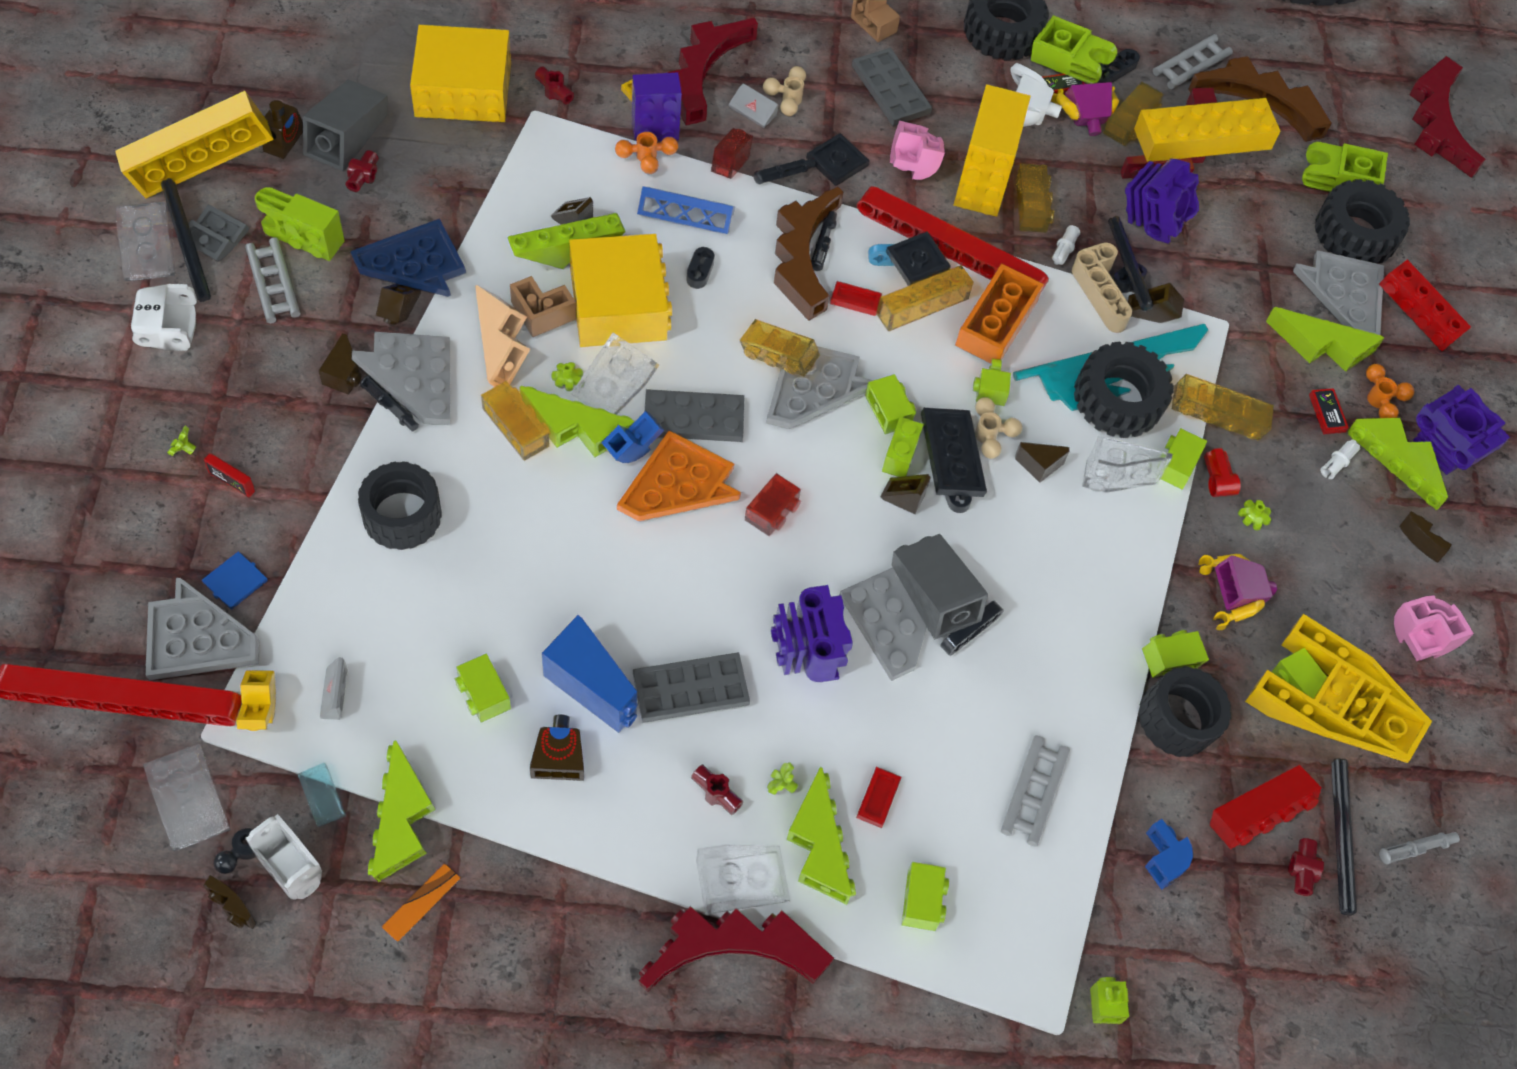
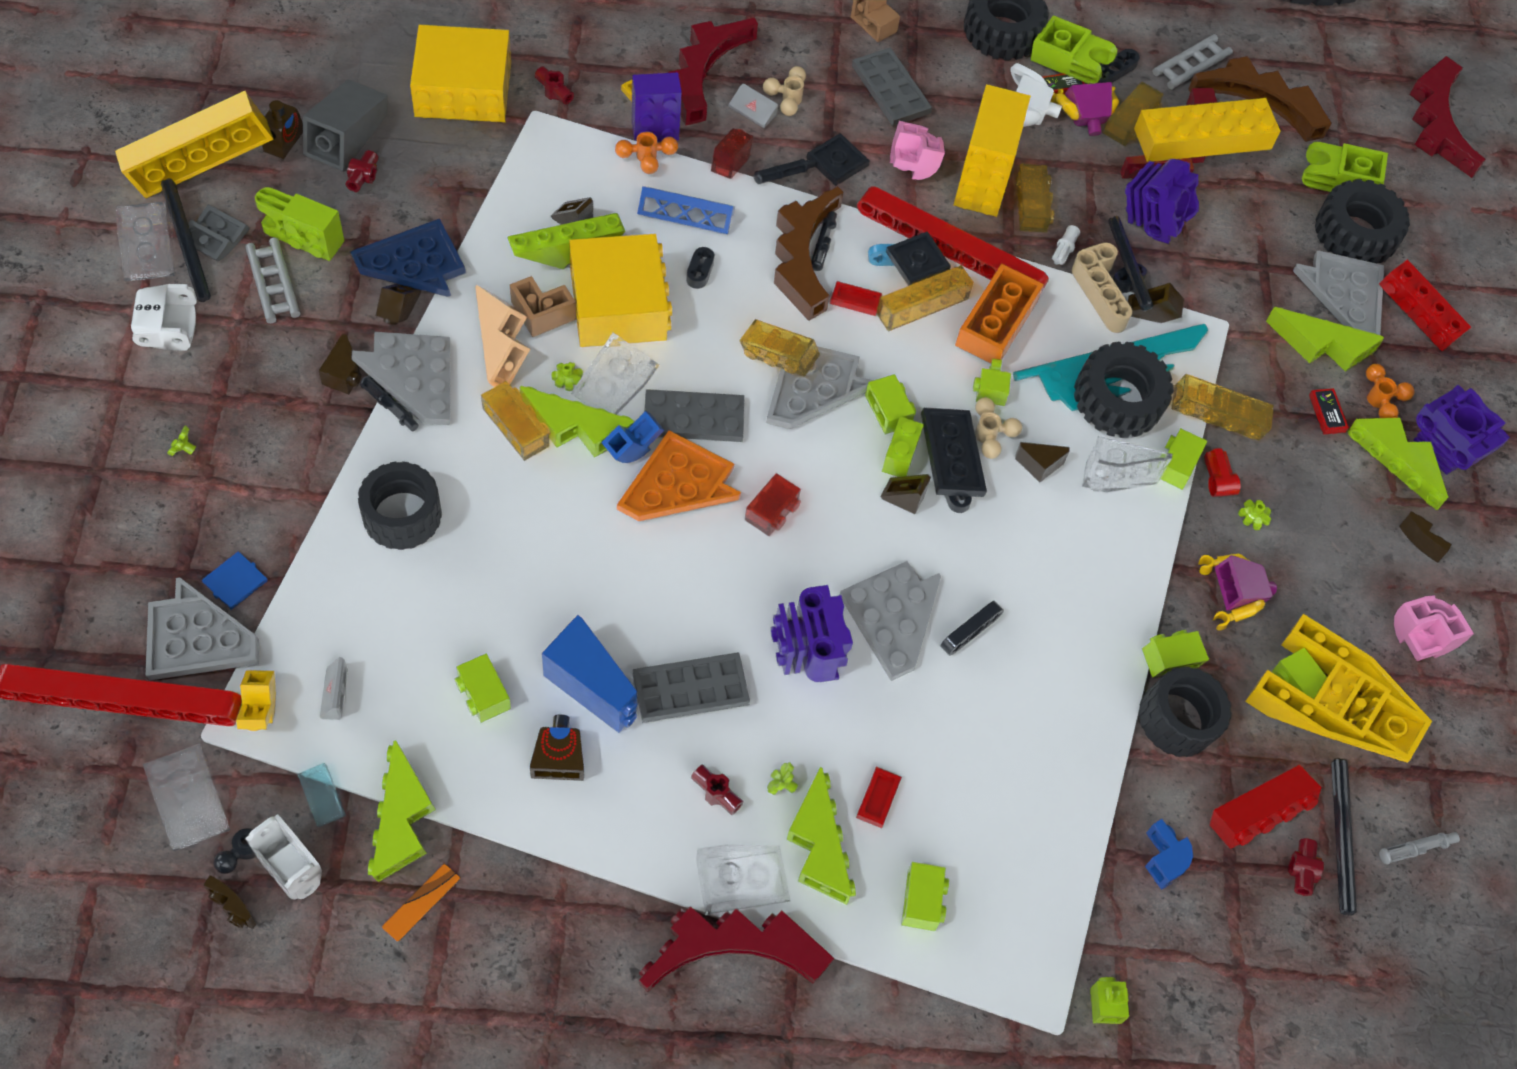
red tile [204,453,255,498] -> none
dark grey slope [891,534,988,640] -> none
light grey bar [1001,735,1070,847] -> none
white axle [1320,440,1360,479] -> none

